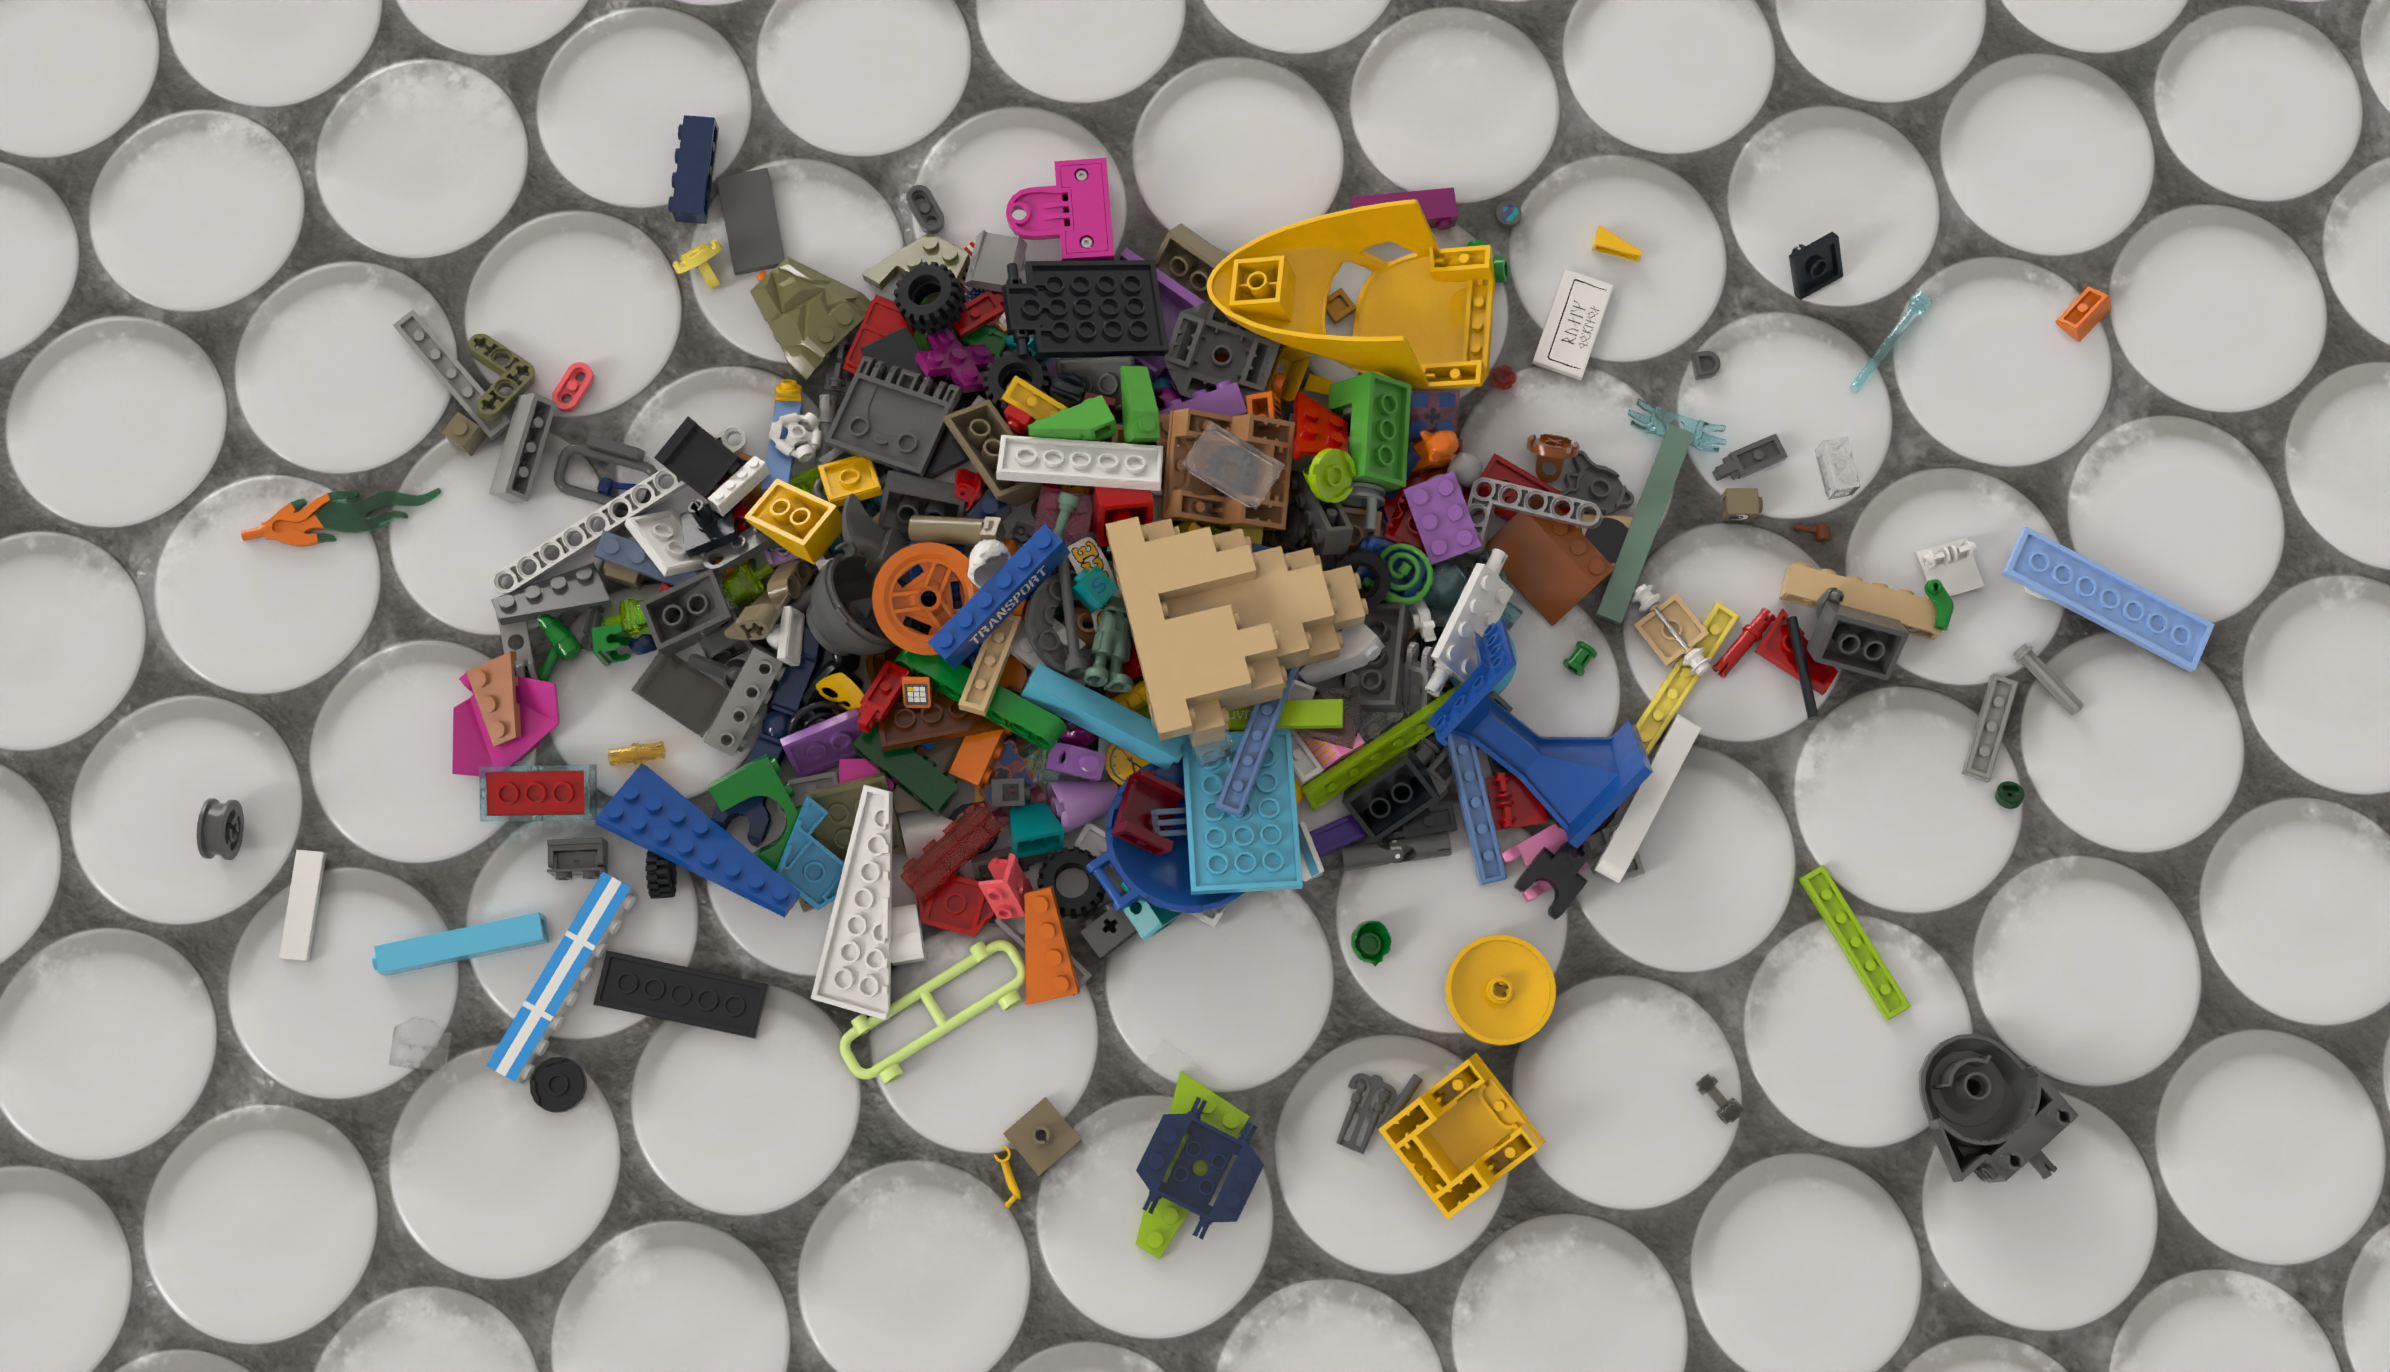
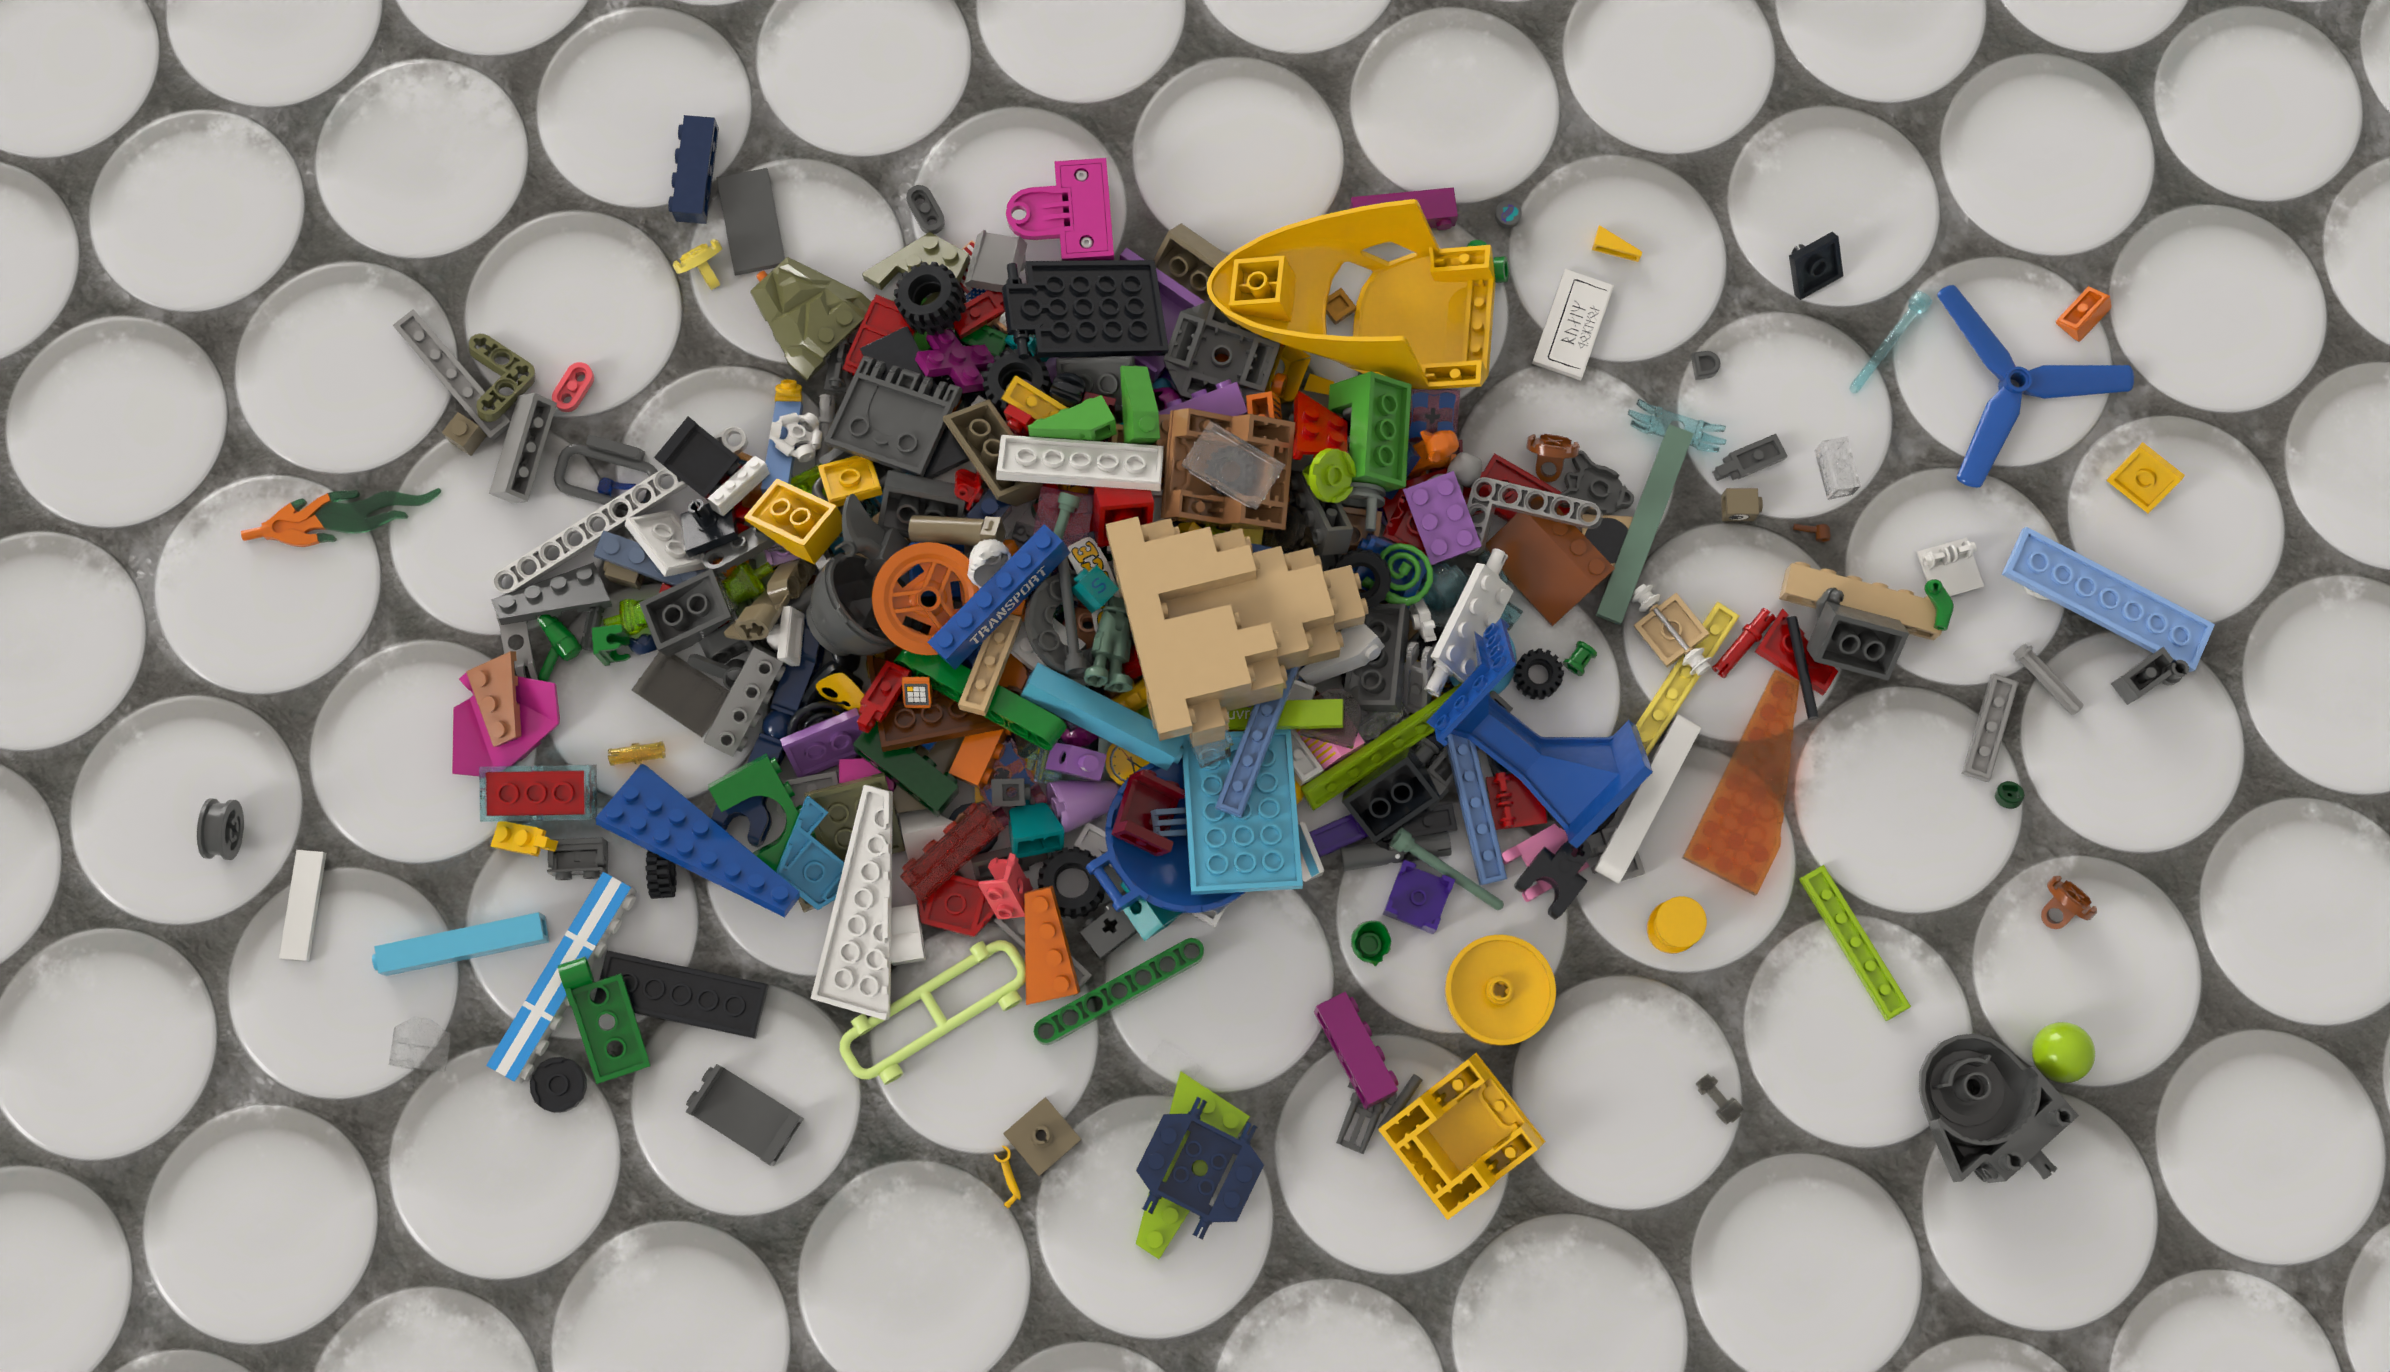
clear red plate [1491,365,1517,390] -> none
none -> yellow hinge [491,820,558,857]
none -> green hinge [558,956,651,1084]
none -> dark grey panel [686,1064,804,1166]
none -> green beam [1033,938,1204,1045]
none -> magenta brick [1314,991,1399,1110]
none -> dark purple panel [1383,860,1456,934]
none -> sand green piece [1390,828,1504,910]
none -> black tyre [1513,648,1564,700]
none -> yellow hat [1647,896,1707,954]
none -> clear orange wing [1682,669,1800,896]
none -> blue piece [1937,285,2134,488]
none -> lime piece [2032,1022,2095,1083]
none -> dark orange tile [2041,876,2097,929]
none -> yellow tile [2106,442,2185,513]
none -> dark grey hinge [2111,647,2189,705]

